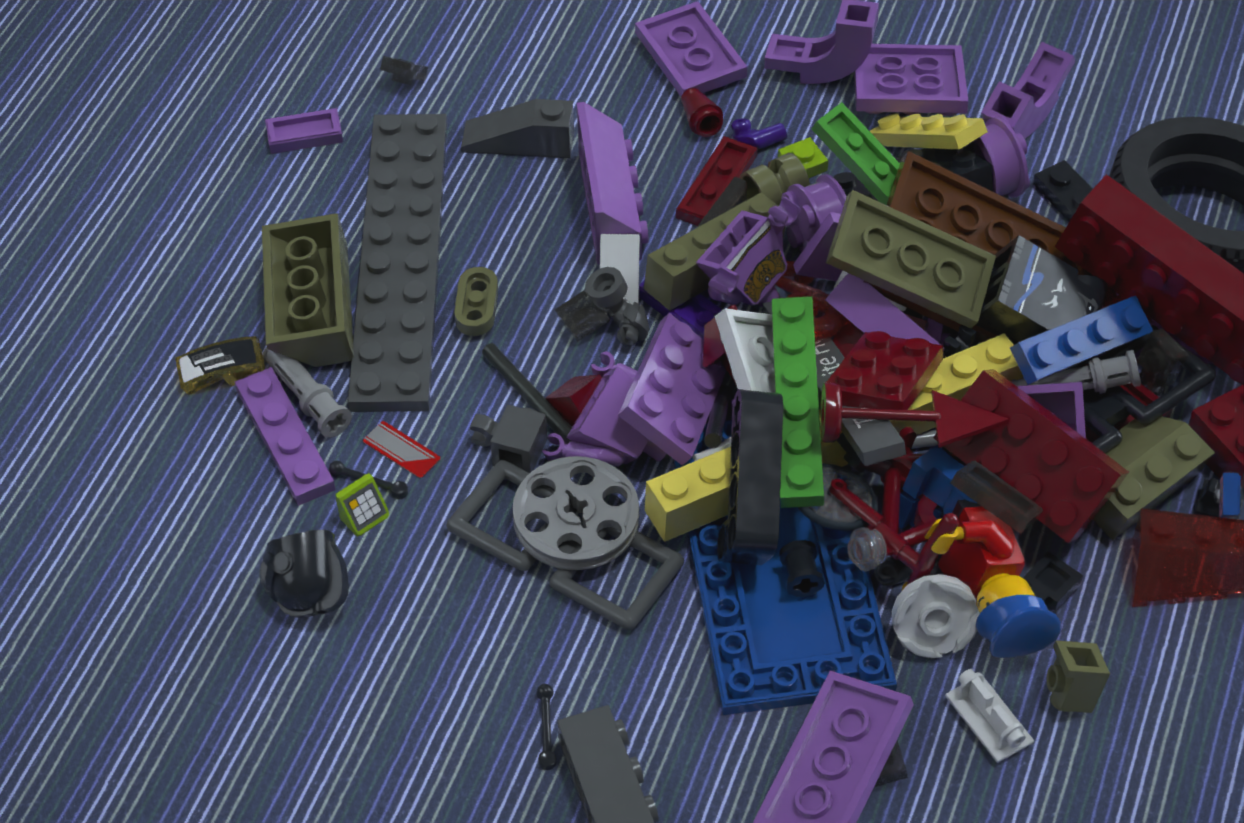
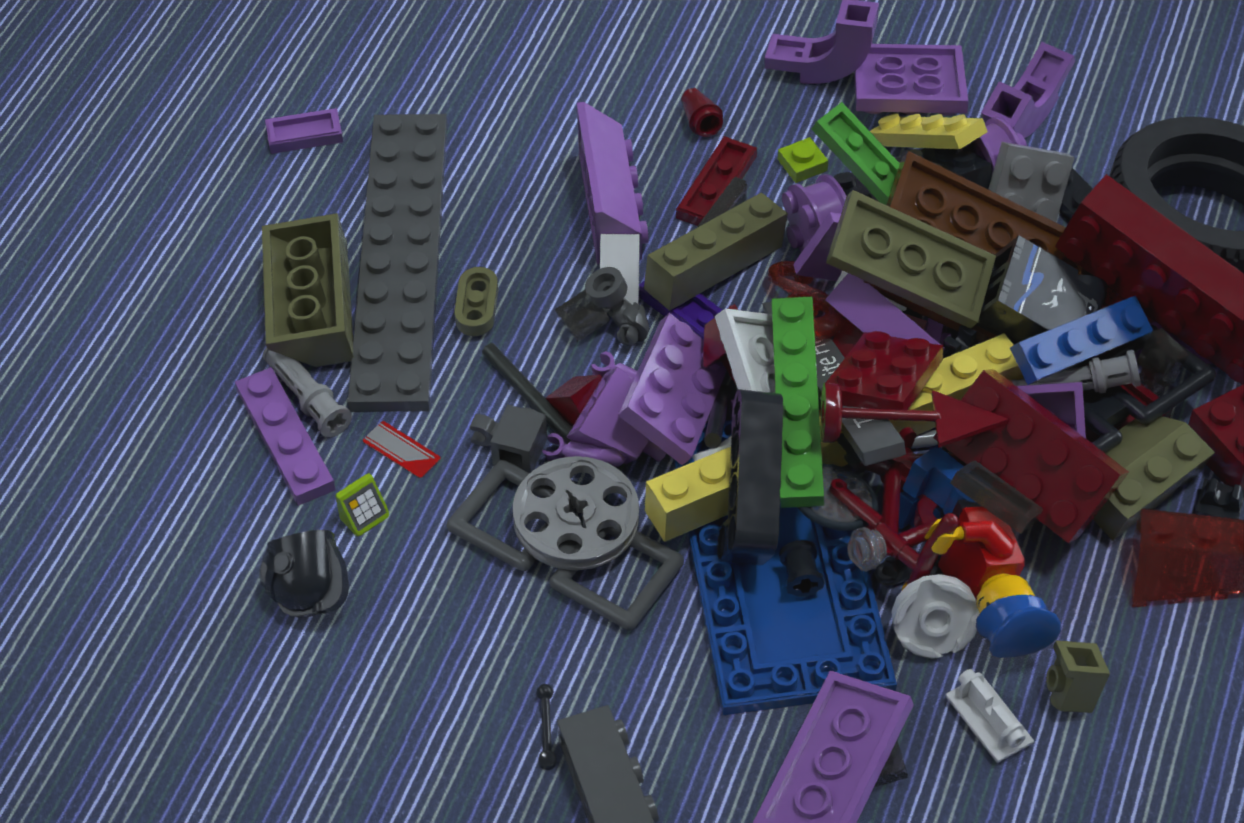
slope [175,336,265,395] -> none
black hinge [329,460,408,499] -> none
clear smoke plate [380,56,428,85] -> none
dark grey slope [461,99,574,158] -> none
medium lavender plate [635,1,747,96] -> none
medium lavender torso [696,196,800,307] -> none
dark purple arm [731,118,787,149] -> none
olive wheel [740,153,810,206] -> none
black plate [1023,551,1083,611] -> none
blue tile [1219,473,1241,522] -> none
none -> light grey plate [988,142,1074,222]

